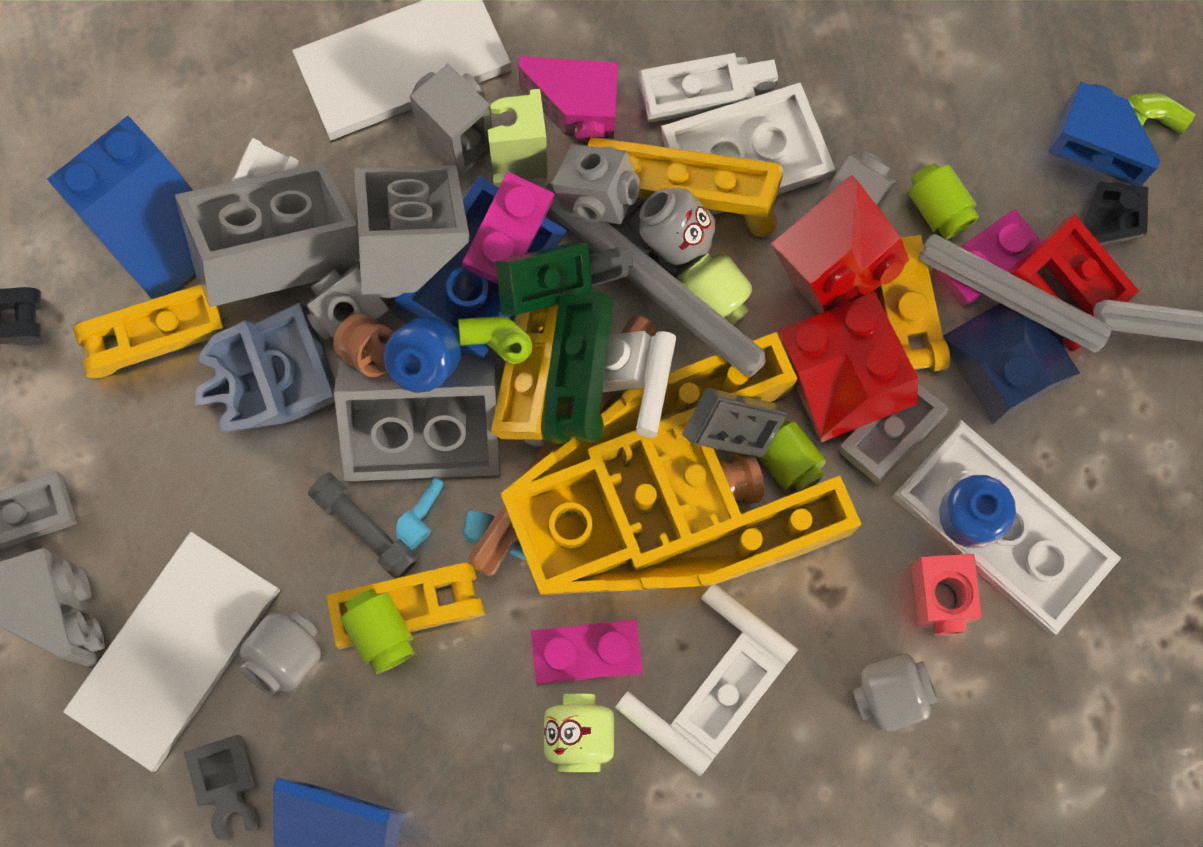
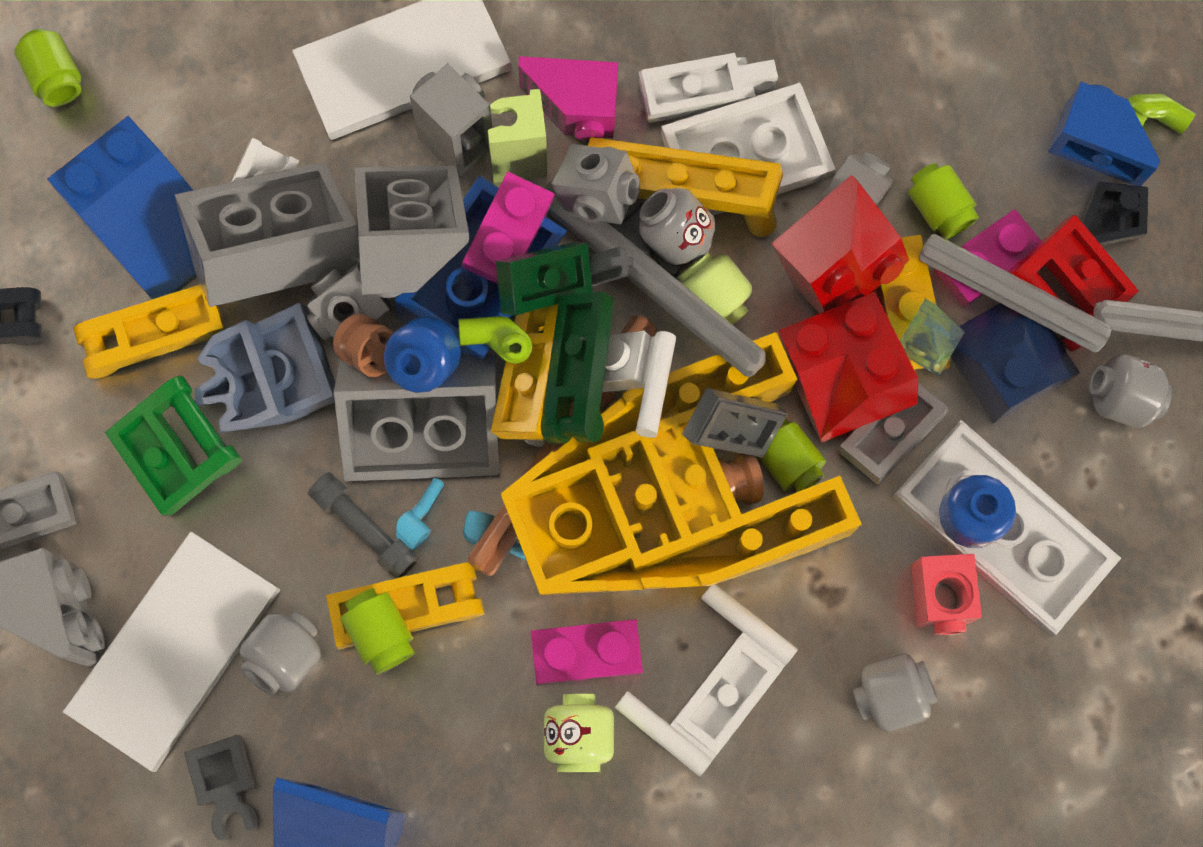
none -> lime brick [14,29,81,107]
none -> green plate [104,376,242,516]
none -> clear light blue slope [900,298,965,376]
none -> light grey head [1089,354,1172,428]

